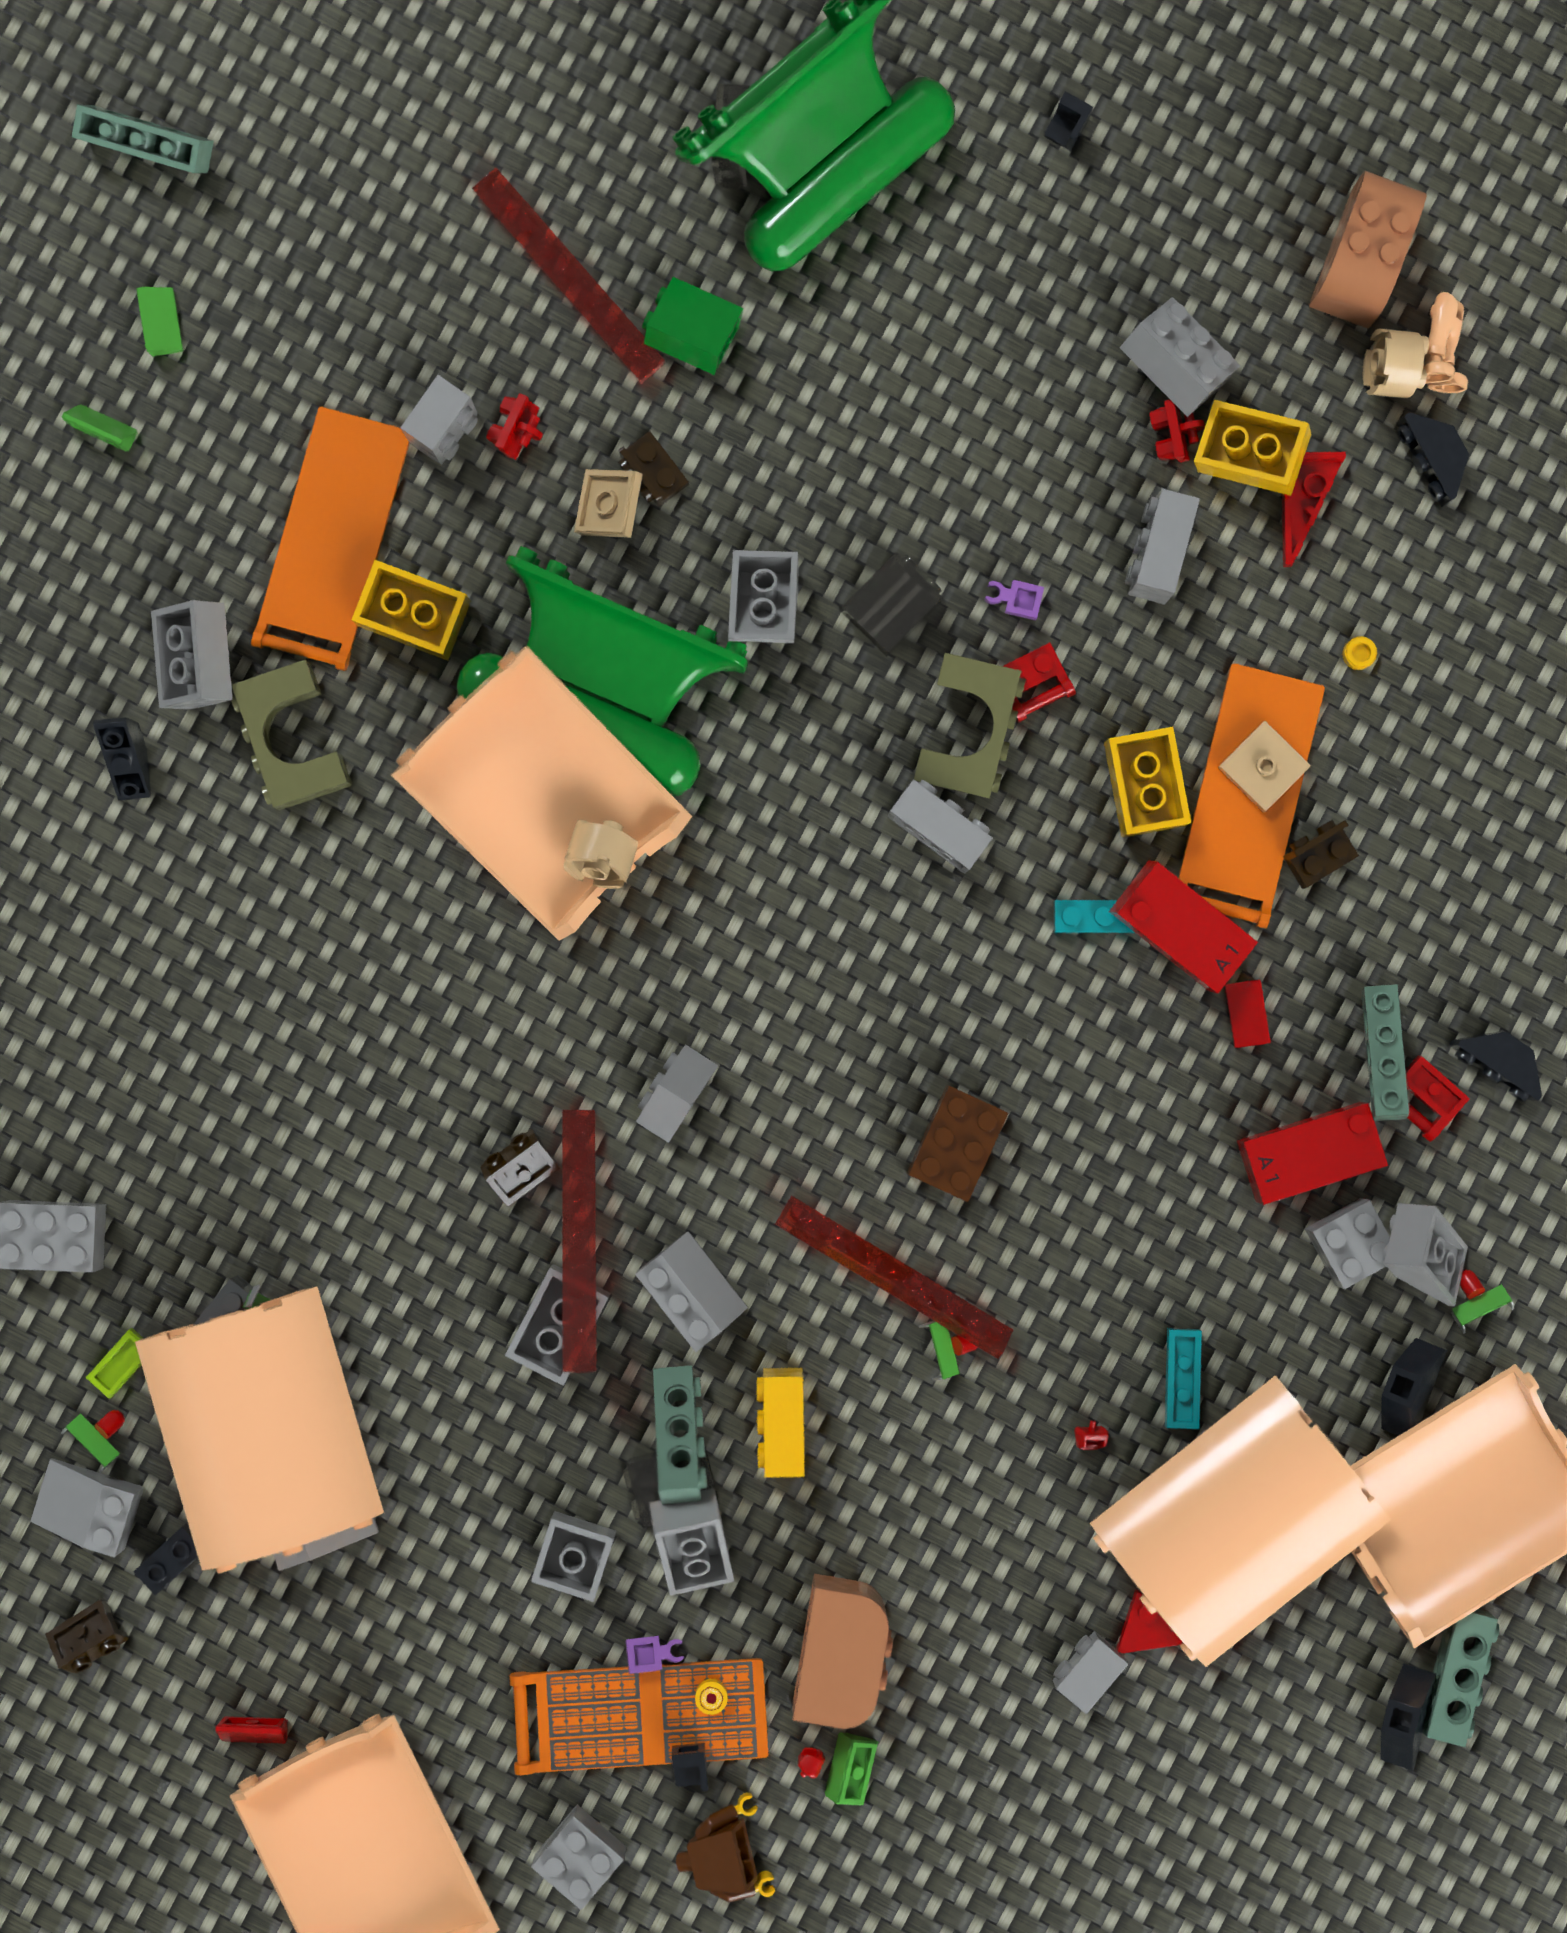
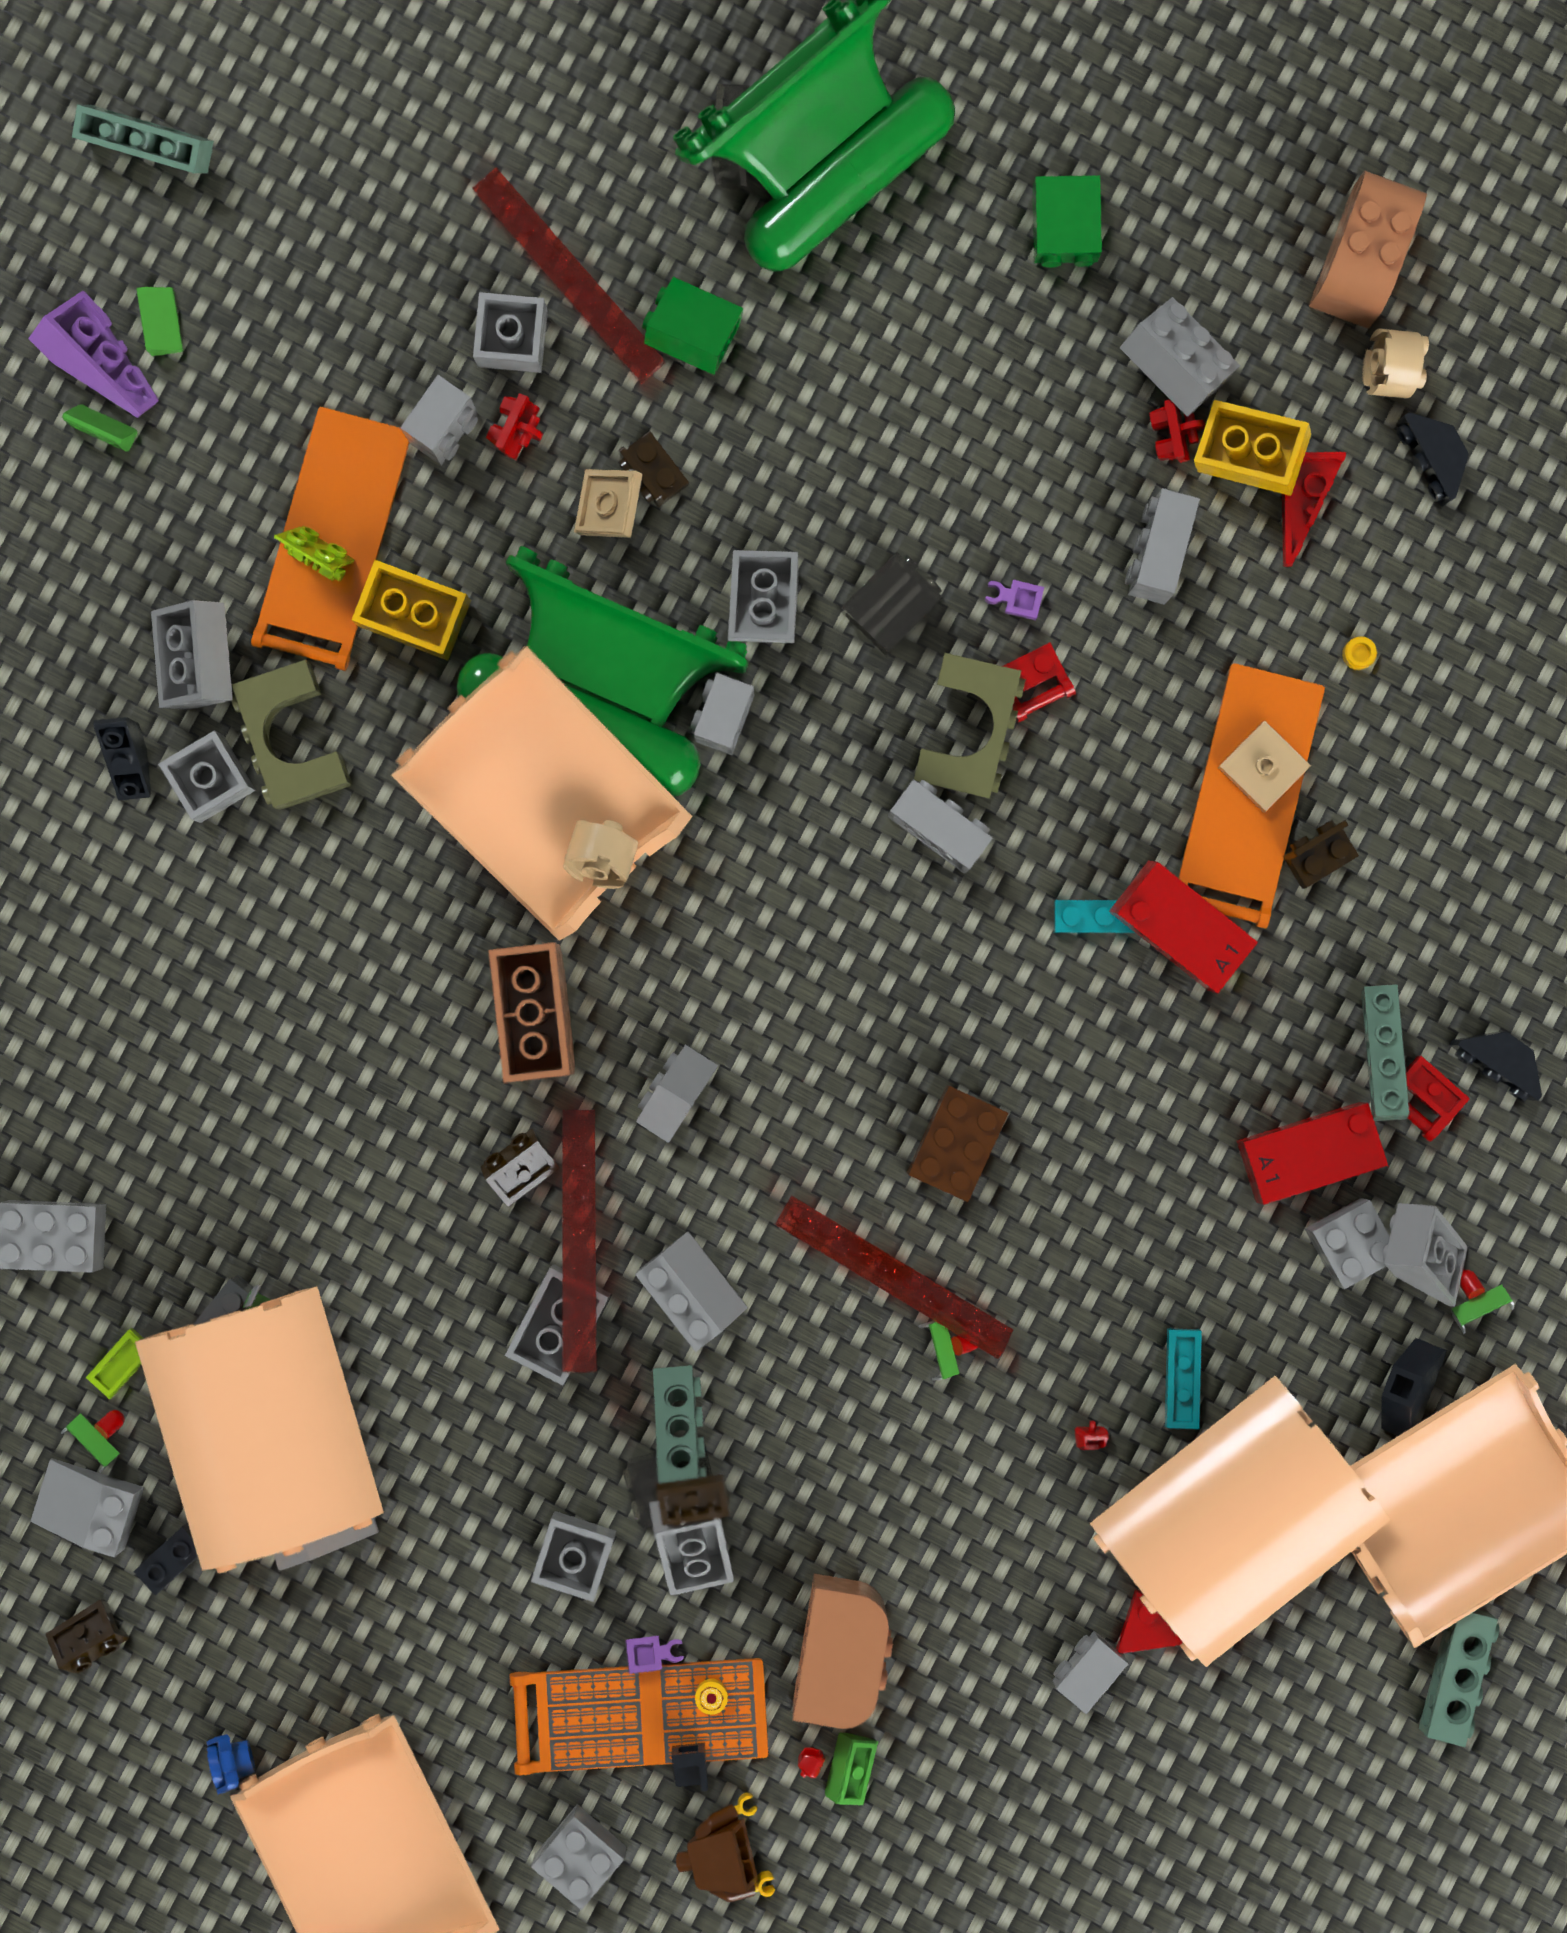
red slope [215,1716,288,1744] -> none
yellow brick [757,1368,804,1477] -> none
black panel [1044,91,1093,152] -> none
yellow brick [1104,727,1191,838] -> none
red slope [1225,979,1271,1048] -> none
black slope [1380,1663,1437,1771] -> none
light nougat piece [1423,292,1468,393] -> none
none -> medium lavender wedge [28,291,159,418]
none -> light grey brick [159,730,256,823]
none -> blue piece [206,1734,255,1795]
none -> lime hinge [274,526,355,582]
none -> light grey brick [473,292,548,373]
none -> nougat brick [489,943,575,1083]
none -> dark brown bracket [656,1474,730,1526]
none -> light grey brick [691,673,754,755]
none -> green brick [1032,175,1102,268]

